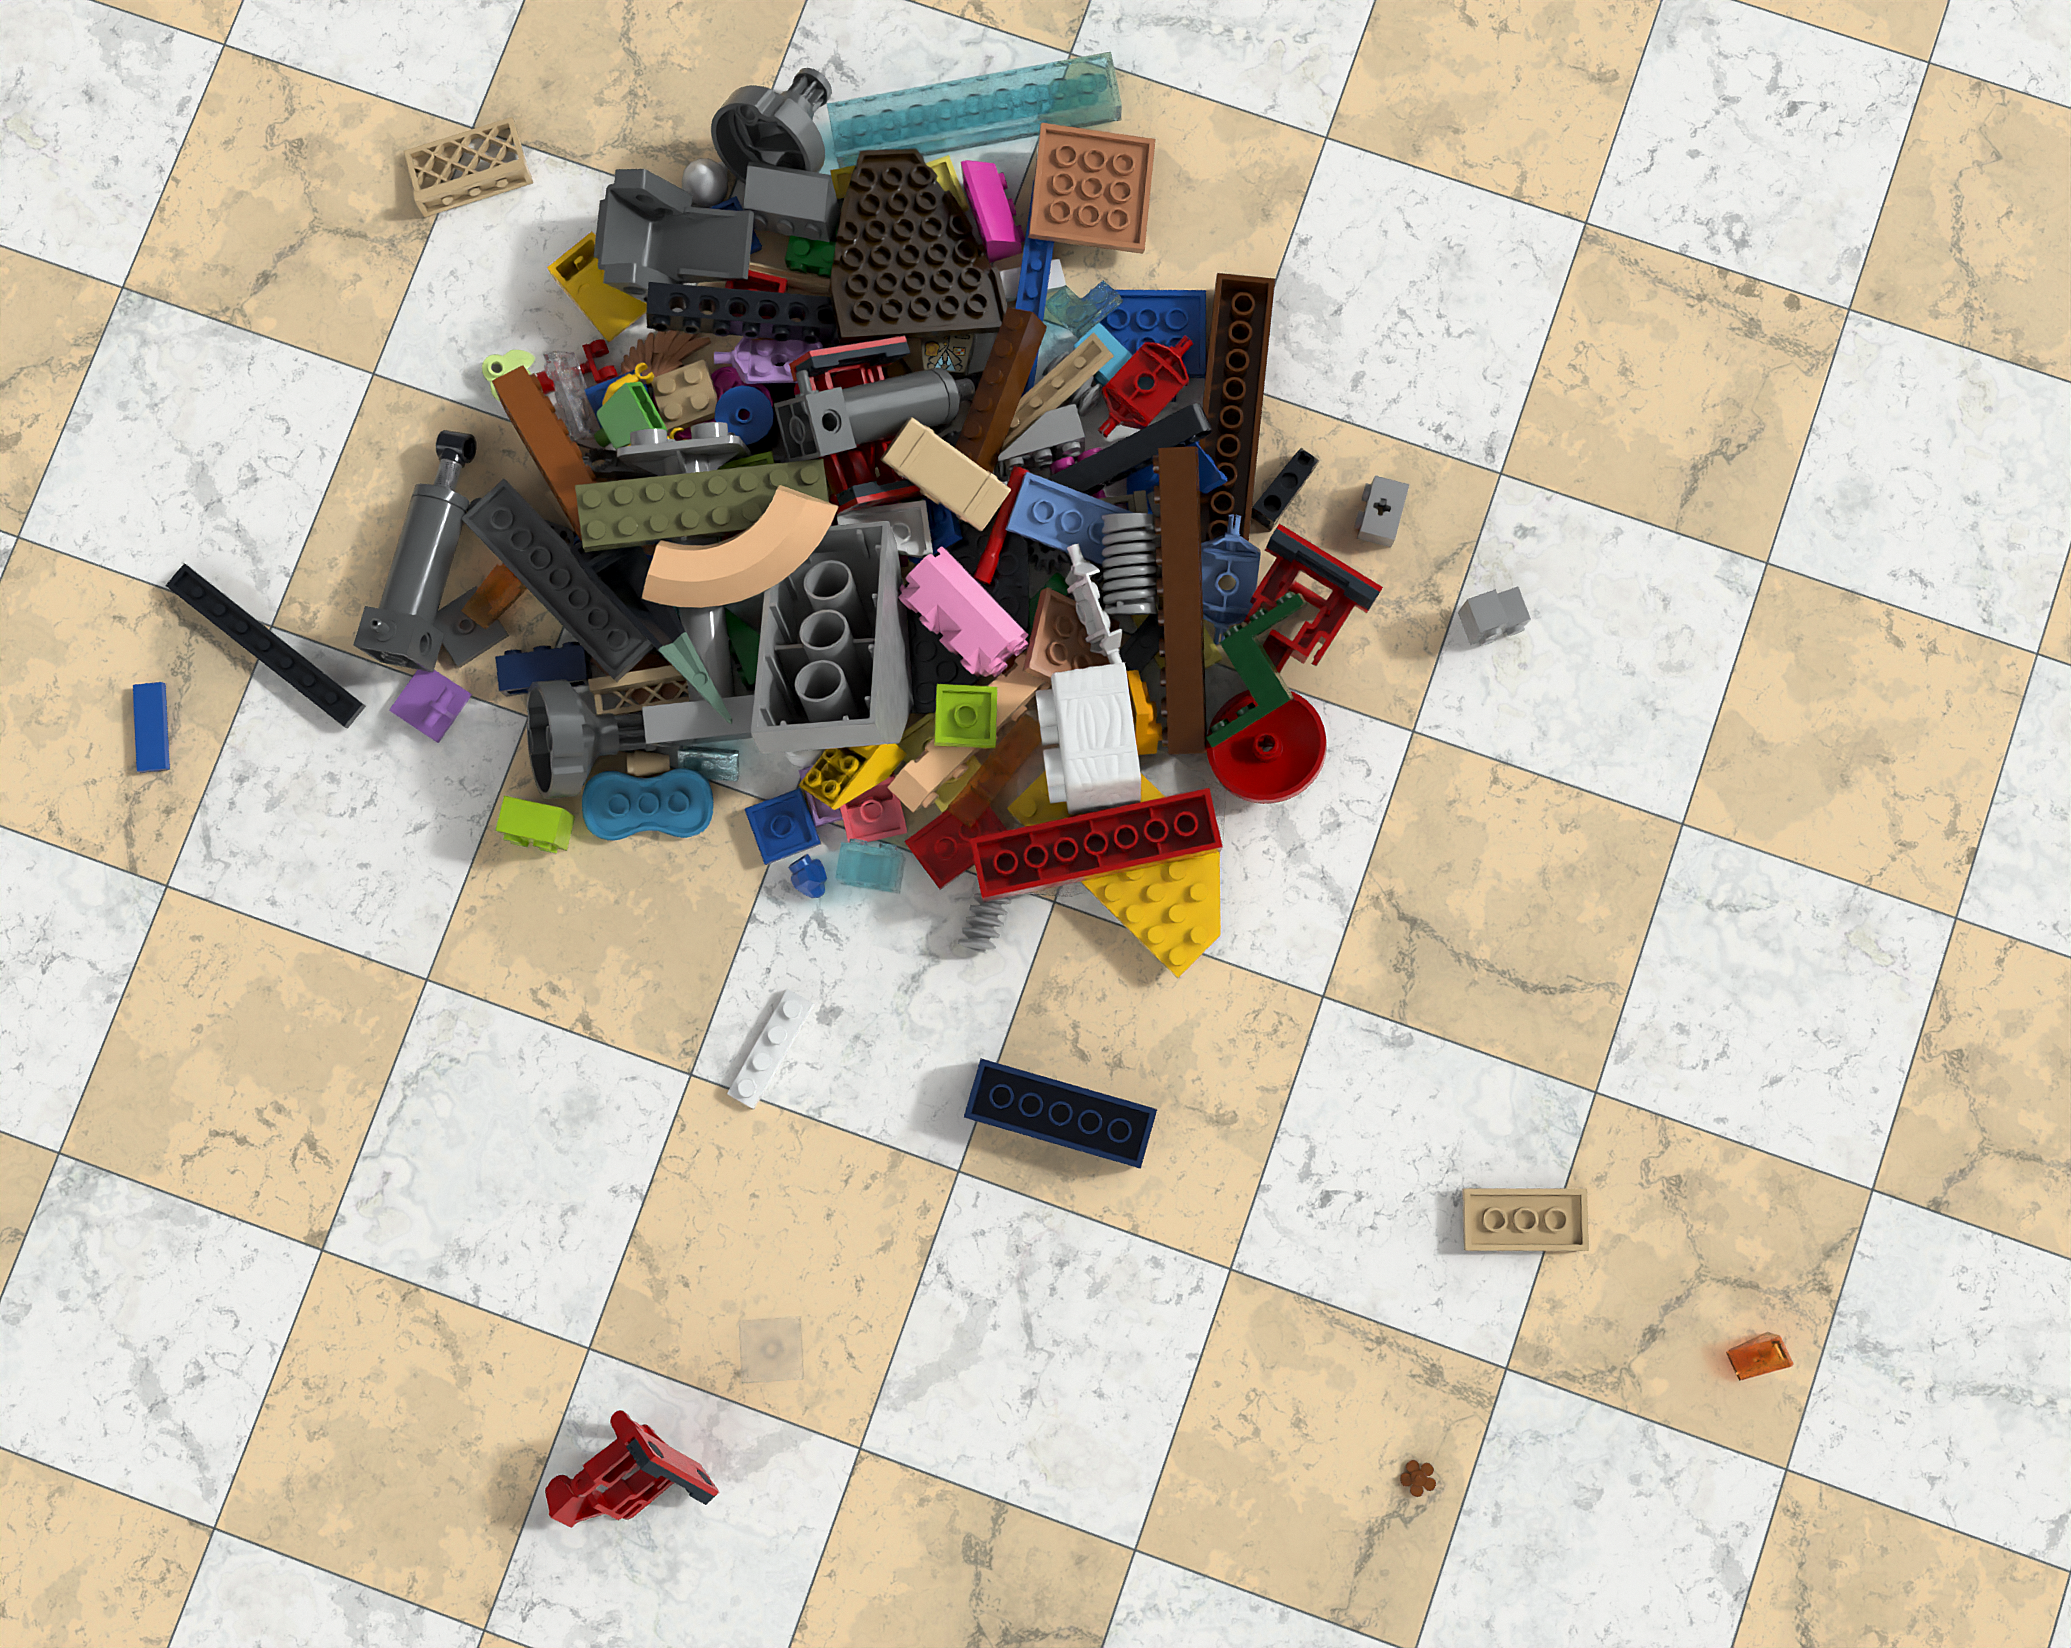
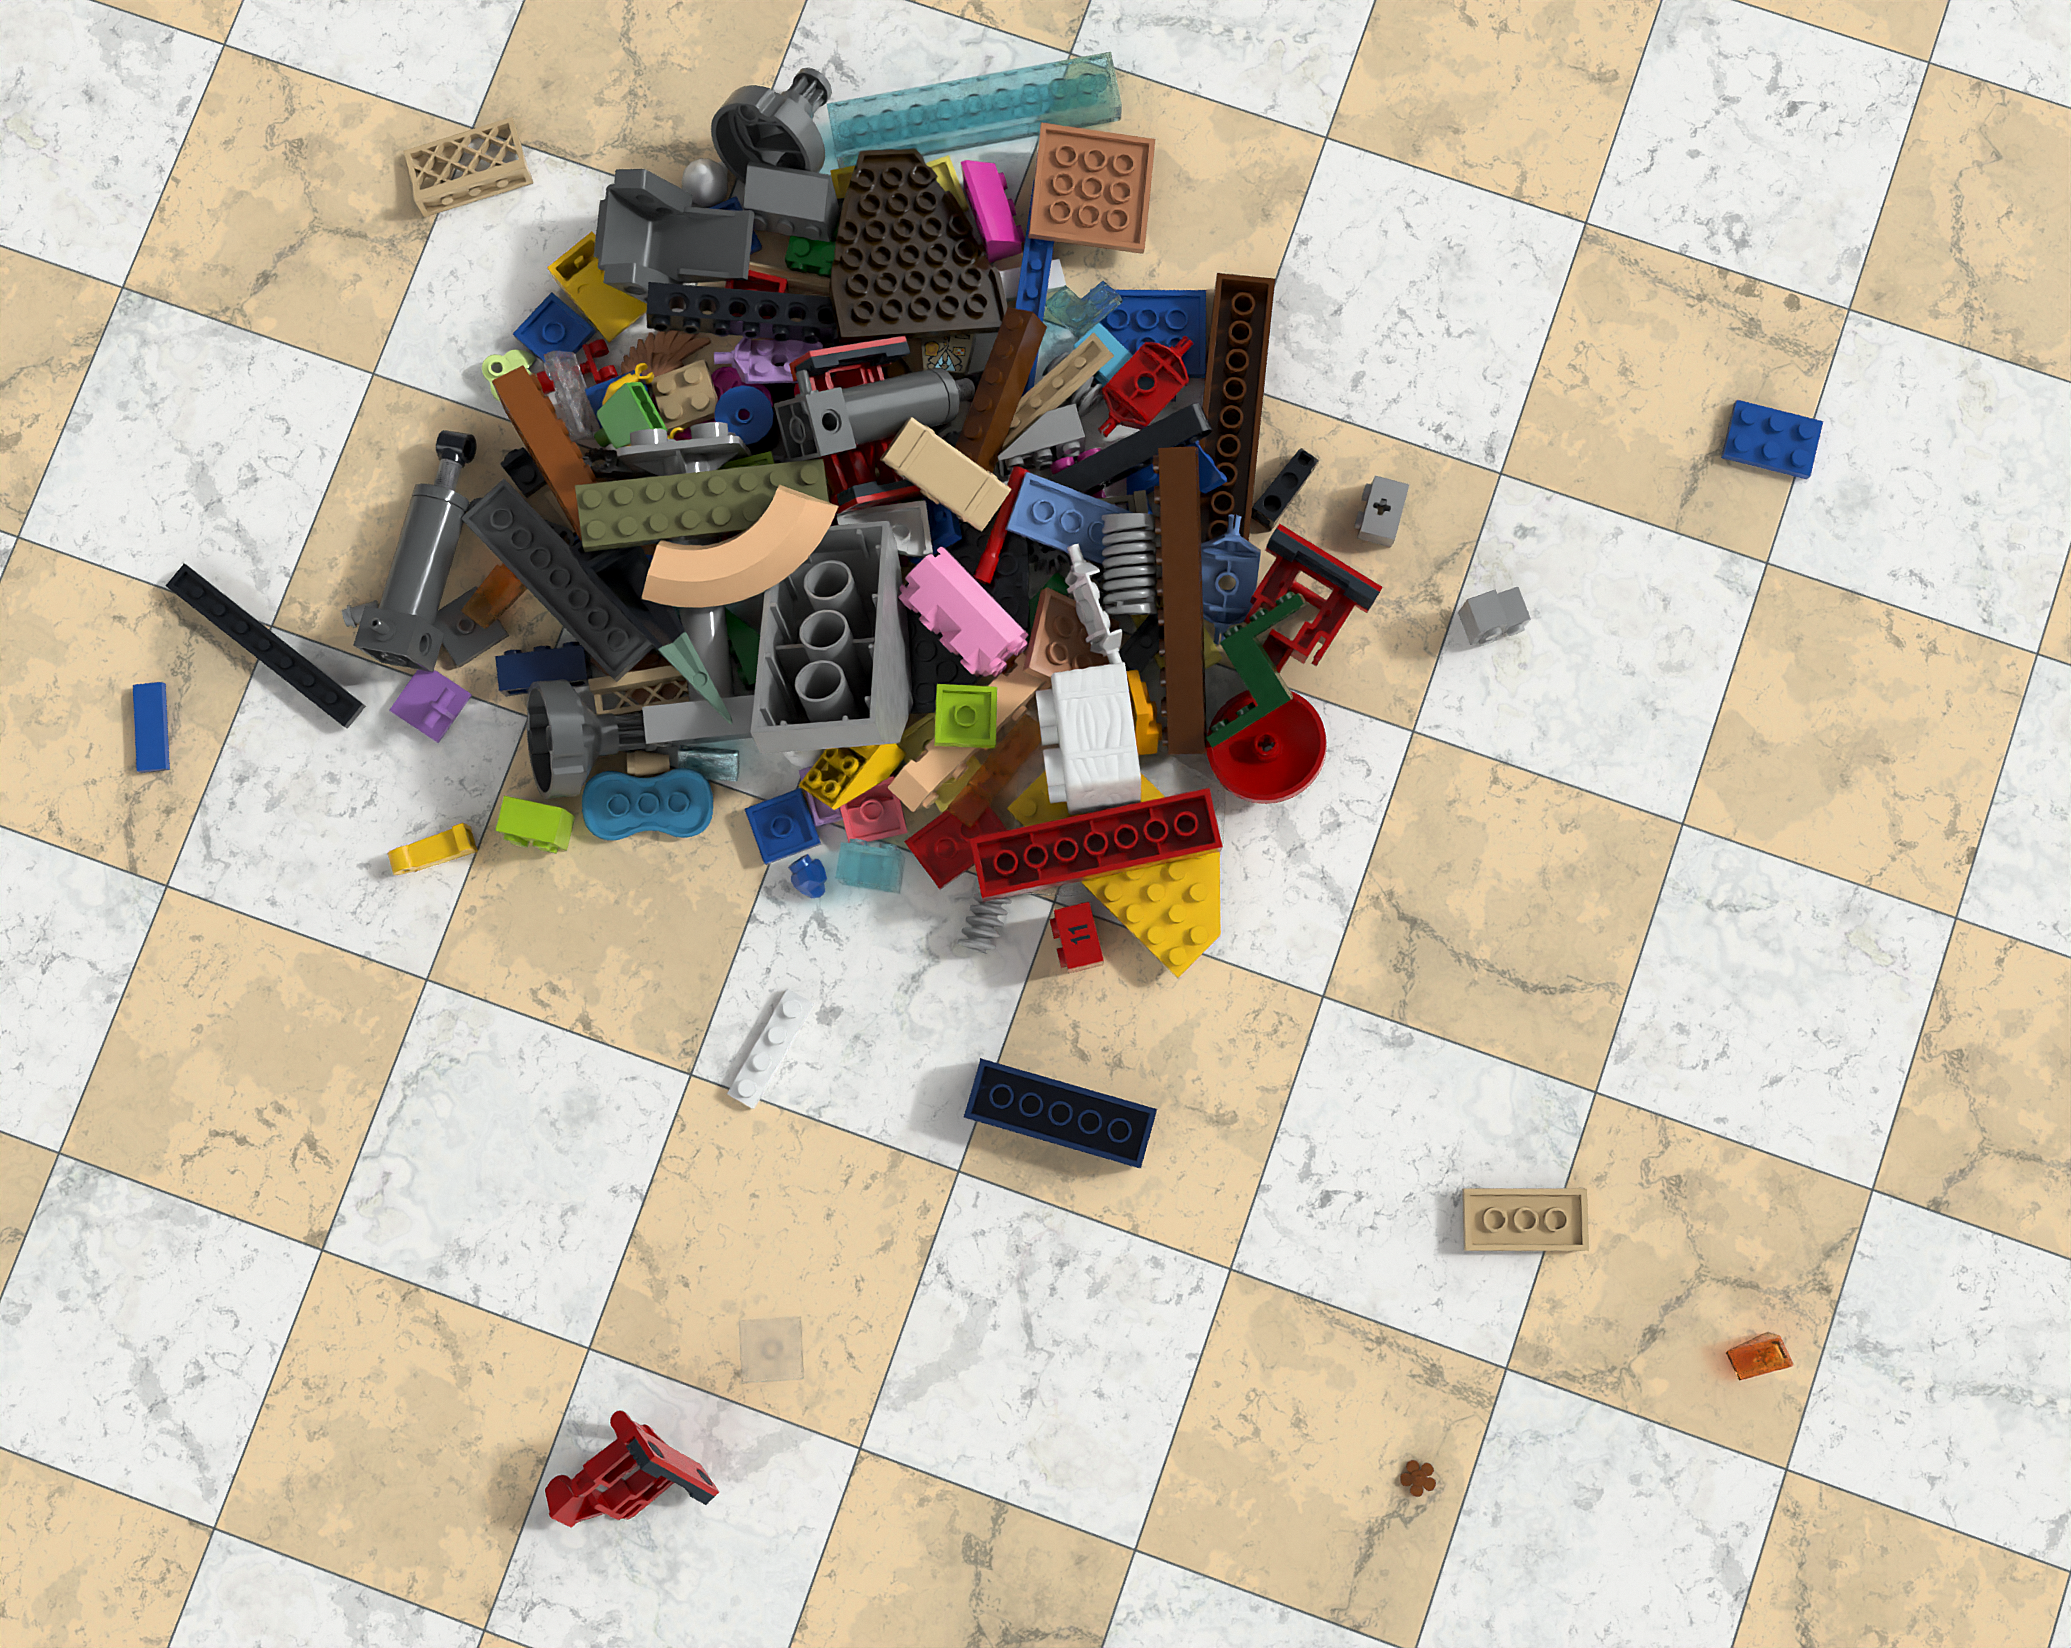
none -> light grey pin [342,600,379,628]
none -> yellow leg [387,823,478,875]
none -> black bracket [500,447,547,498]
none -> blue plate [513,292,596,373]
none -> red brick [1049,902,1104,974]
none -> blue plate [1721,400,1823,479]

